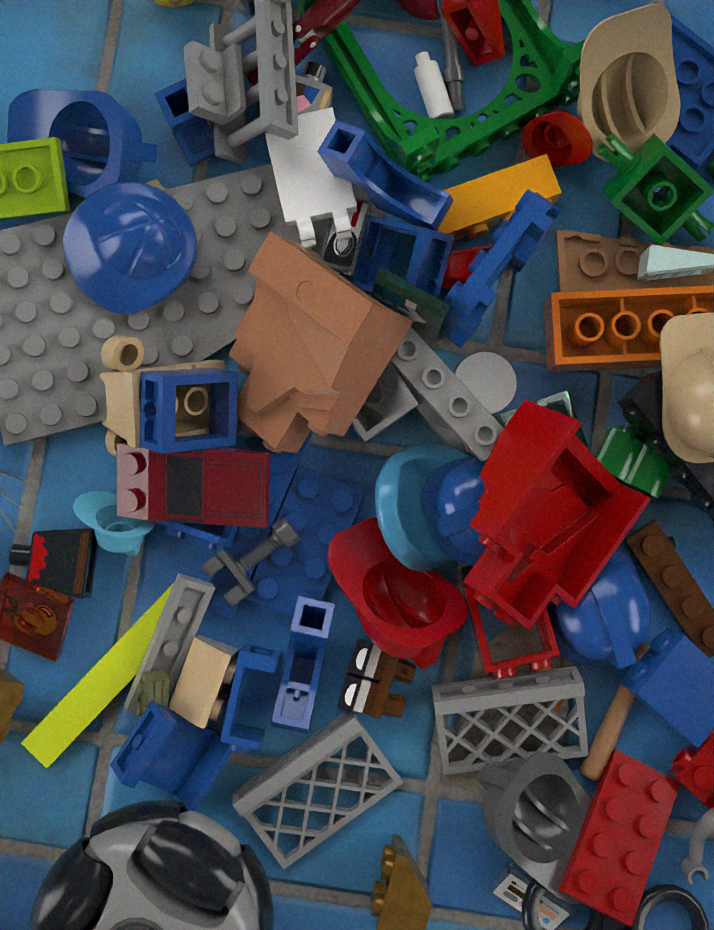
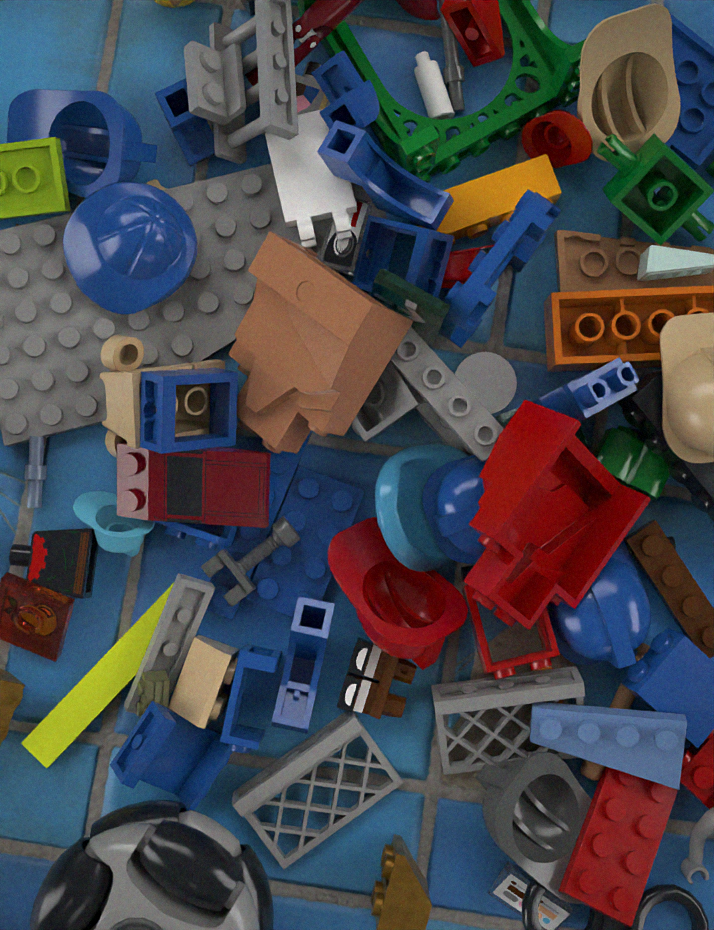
none -> sand blue bar [24,436,47,508]
none -> blue brick [312,50,379,129]
none -> medium blue wing [529,702,687,790]
none -> blue hips [533,357,639,421]

